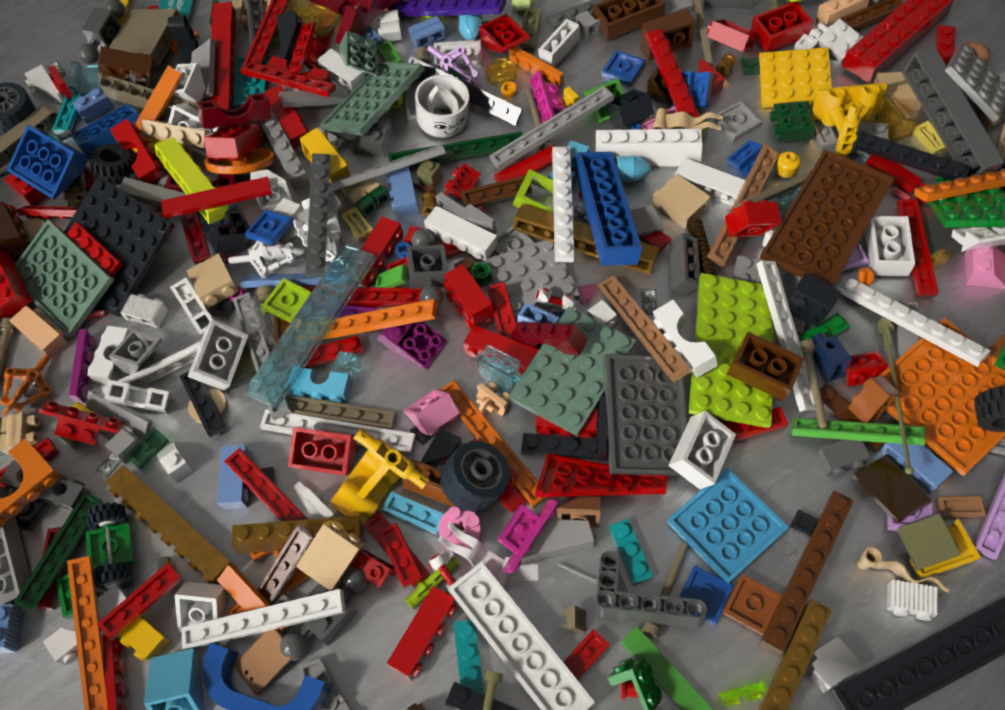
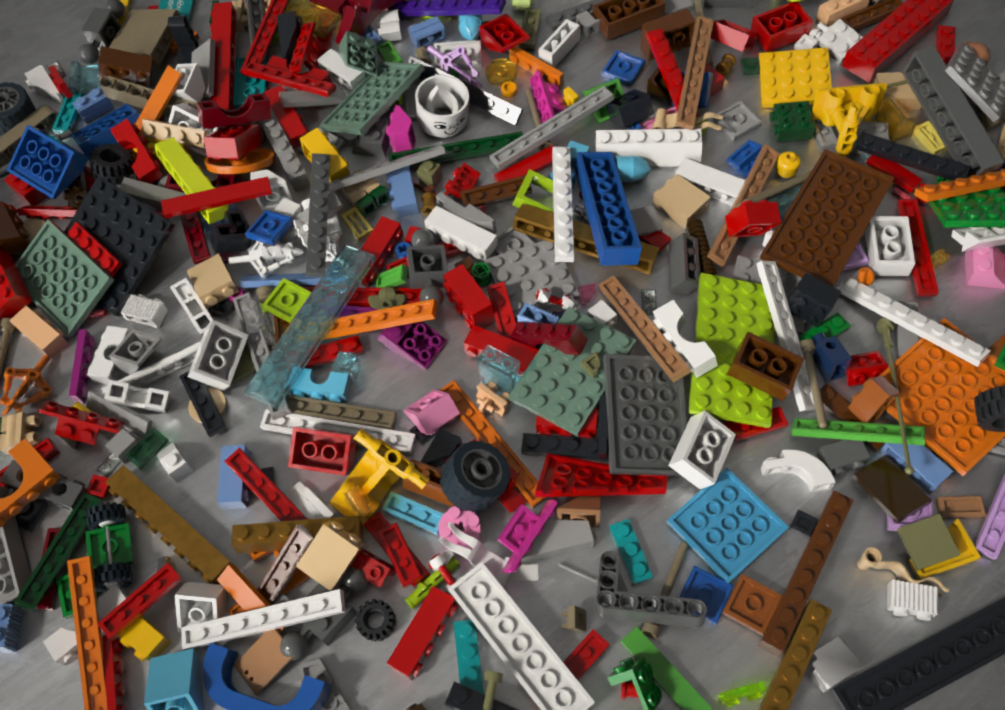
none -> red plate [85,475,111,499]
none -> clear yellow brick [344,485,373,518]
none -> black tyre [355,599,396,642]
none -> olive plate [368,286,405,310]
none -> dark pink slope [386,105,417,152]
none -> olive tile [580,351,600,379]
none -> medium nougat plate [675,15,714,130]
none -> white arch [761,450,835,493]

